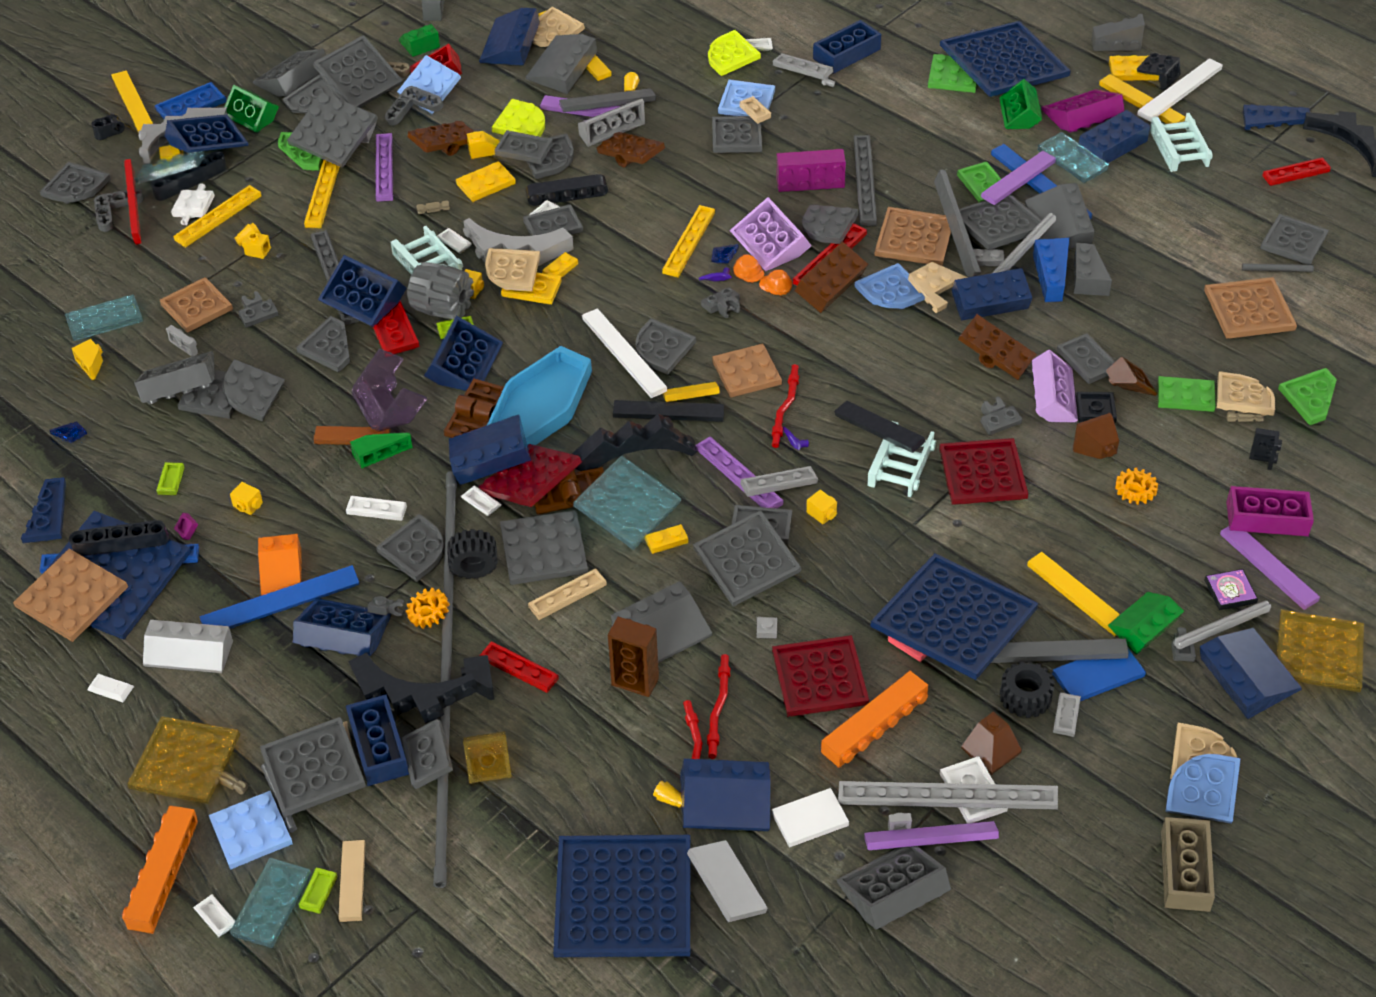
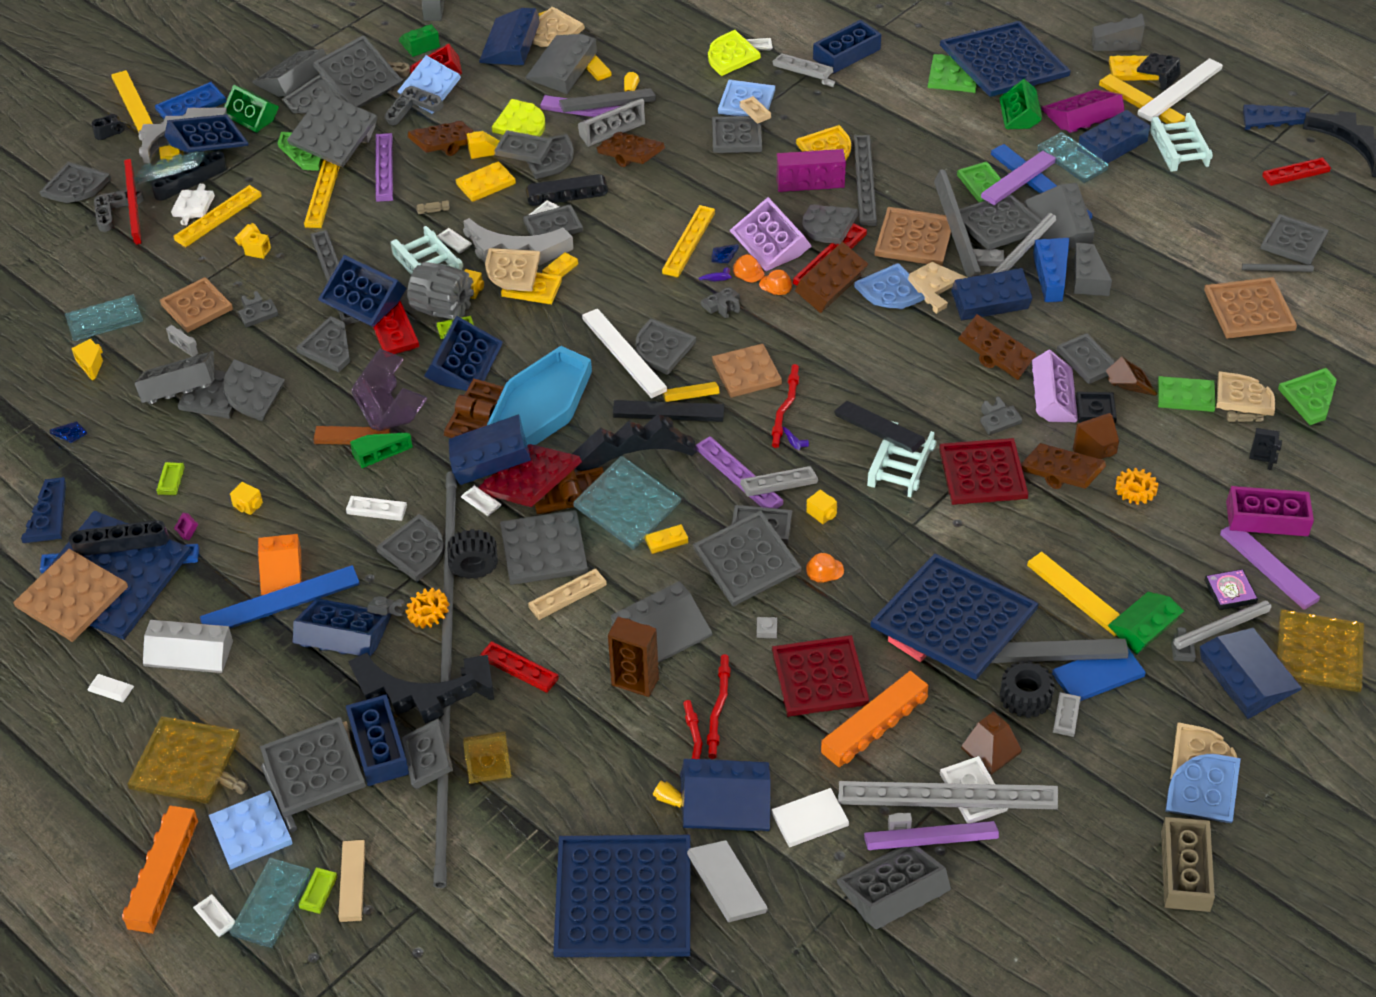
none -> yellow plate [796,125,851,160]
none -> orange hat [806,553,844,583]
none -> reddish brown plate [1021,443,1106,489]

